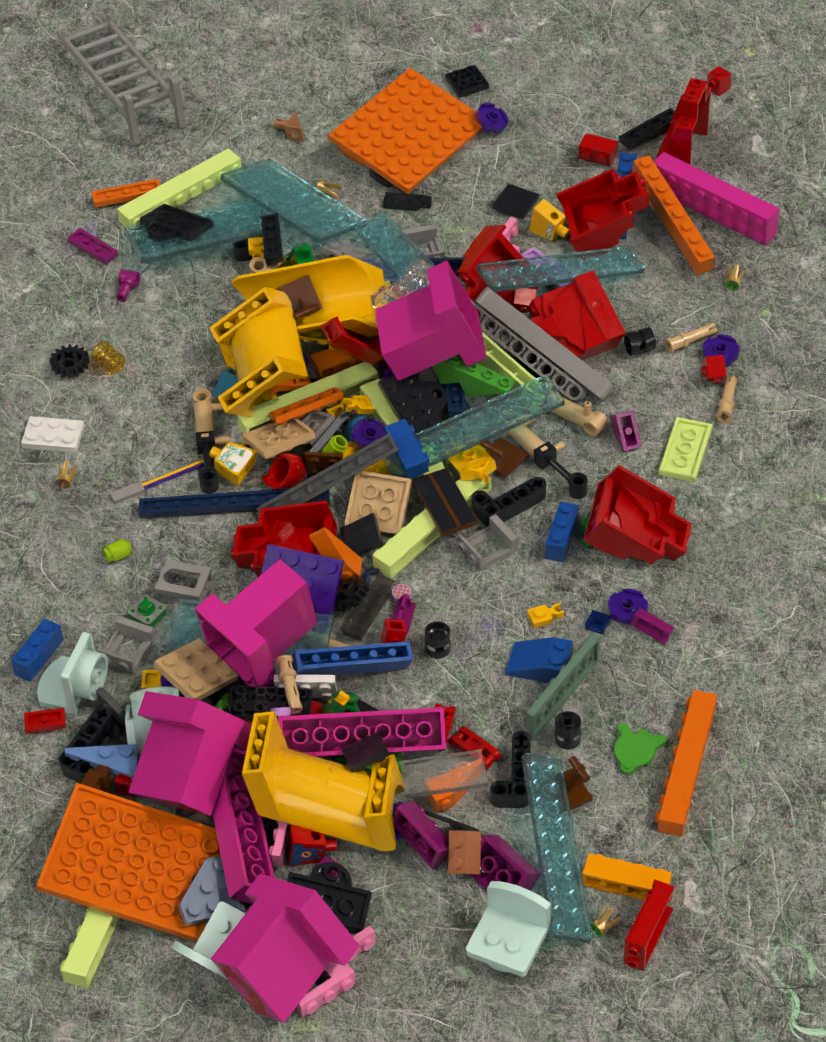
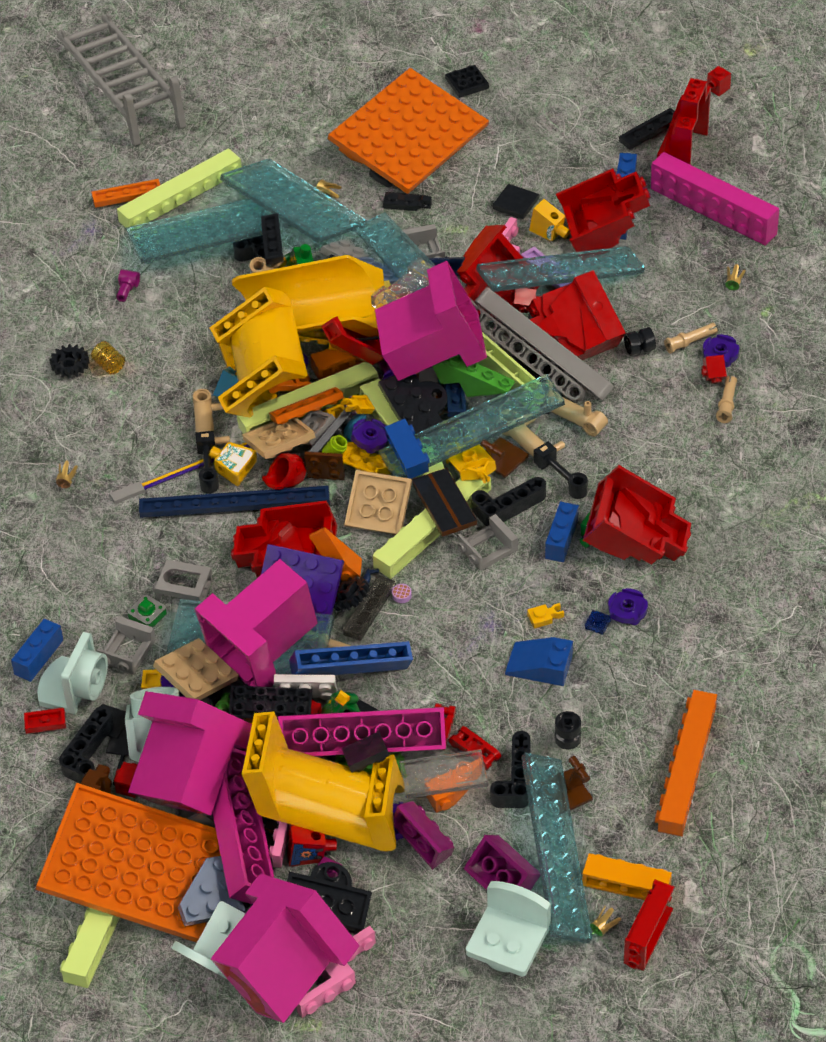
white plate [21,416,85,453] -> none
medium blue wing [65,744,138,780] -> none
magenta plate [68,228,118,265] -> none
dark grey plate [95,687,126,726] -> none
lime brick [102,538,132,563] -> none
black plate [140,204,214,241] -> none
yellow plate [248,237,265,259] -> none
dark grey plate [257,433,399,514] -> none
lavender tile [270,707,291,716] -> none
medium nougat bracket [274,113,305,142] -> none
reddish brown plate [275,275,323,320] -> none
tan pin [275,655,303,714] -> none
black tile [340,513,383,556] -> none
red brick [380,619,407,643] -> none
magenta hinge [392,594,416,634] -> none
black piece [424,810,484,838] -> none
black wheel [425,621,451,659] -> none
nougat brick [448,831,481,875] -> none
dark purple plate [475,102,509,133] -> none
sand green plate [525,633,600,741] -> none
red brick [578,133,618,167] -> none
magenta slope [610,411,642,451] -> none
bright green tile [614,723,667,775] -> none
magenta hinge [630,608,675,644] -> none
orange brick [632,155,715,275] -> none
yellowish green tile [658,417,713,482] -> none

